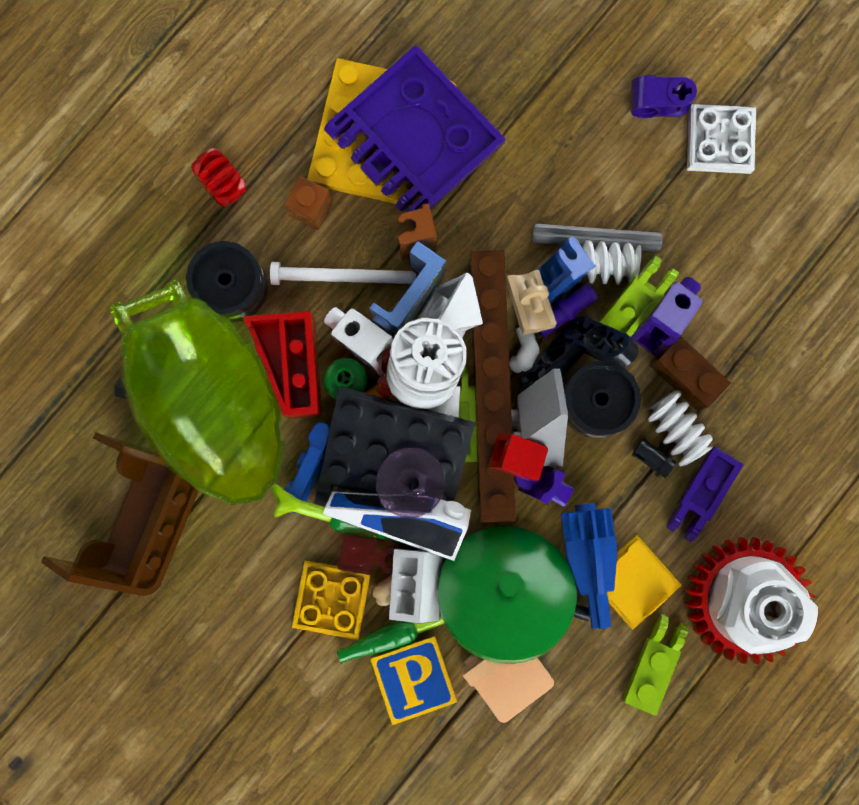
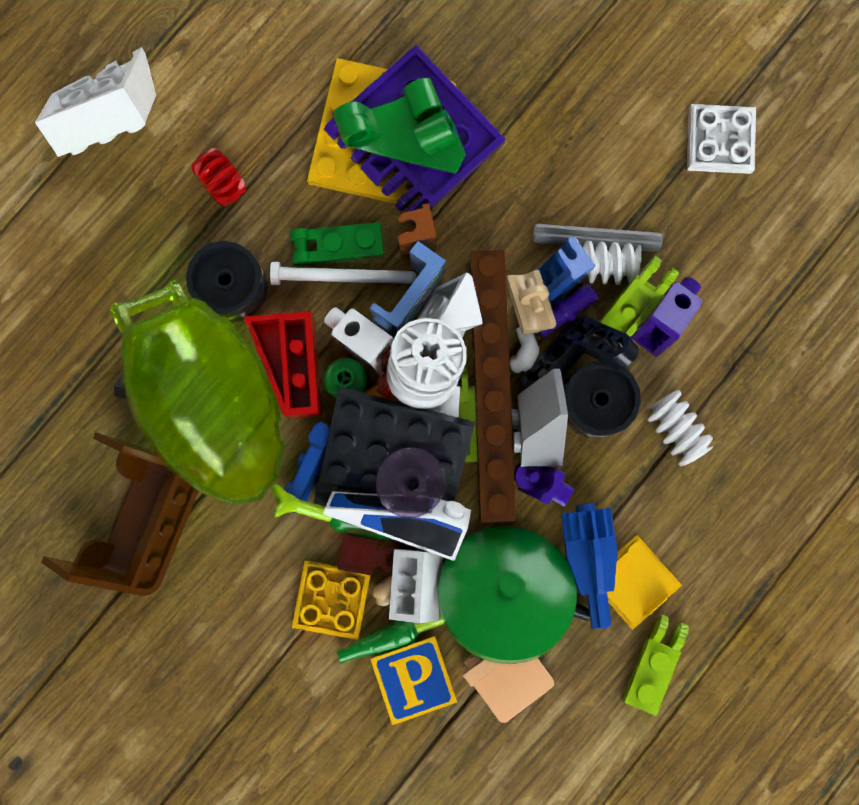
dark orange brick [284,176,333,230] -> none
red panel [488,434,548,481] -> none
dark purple piece [631,75,697,118] -> none
black pin [631,438,677,478] -> none
reddish brown brick [649,336,731,411] -> none
dark purple hinge [666,446,743,542] -> none
white piece [684,537,818,665] -> none
none -> white wedge [35,47,156,157]
none -> green plate [290,222,384,265]
none -> green panel [332,78,466,174]

